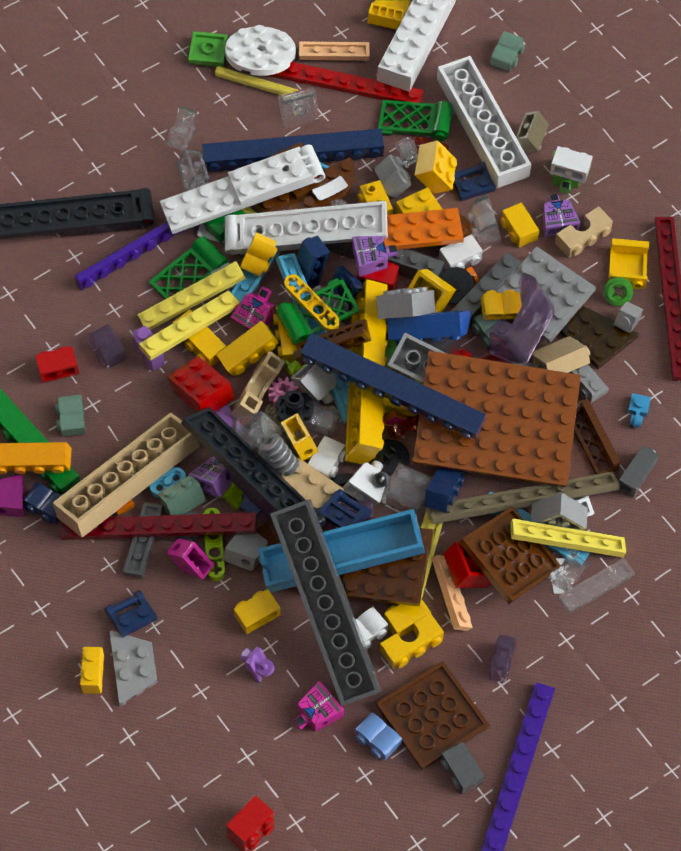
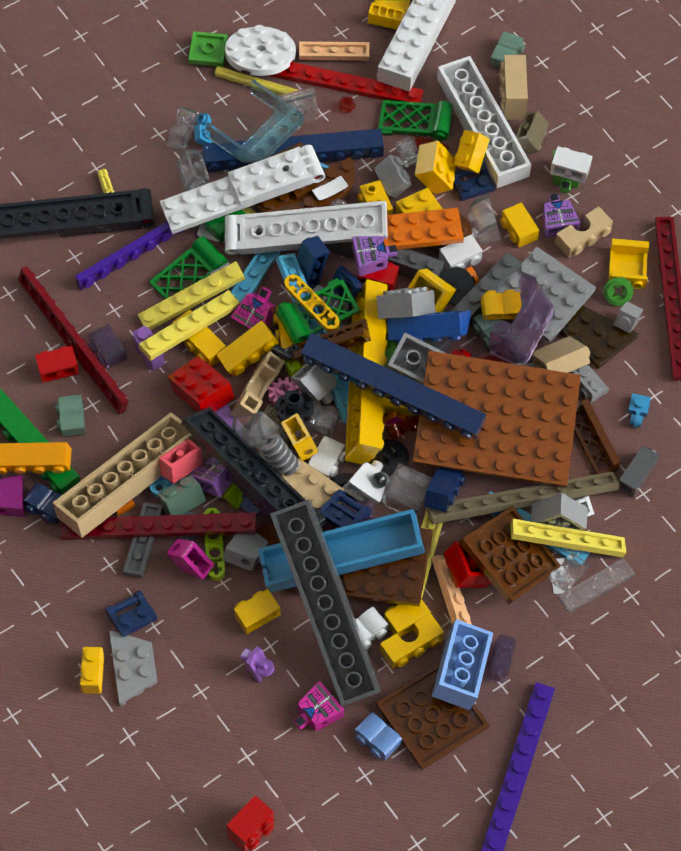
yellow brick [240,232,278,277] -> none
dark grey brick [440,742,485,794] -> none
none -> dark red plate [18,266,129,415]
none -> light yellow axle [97,169,114,193]
none -> coral brick [159,438,203,484]
none -> dark azure plate [194,113,212,145]
none -> clear light blue windscreen [205,79,304,162]
none -> black arm [272,344,300,360]
none -> clear red plate [338,96,356,113]
none -> light blue brick [432,619,493,710]
none -> yellow brick [454,130,489,173]
none -> tan brick [499,55,528,120]

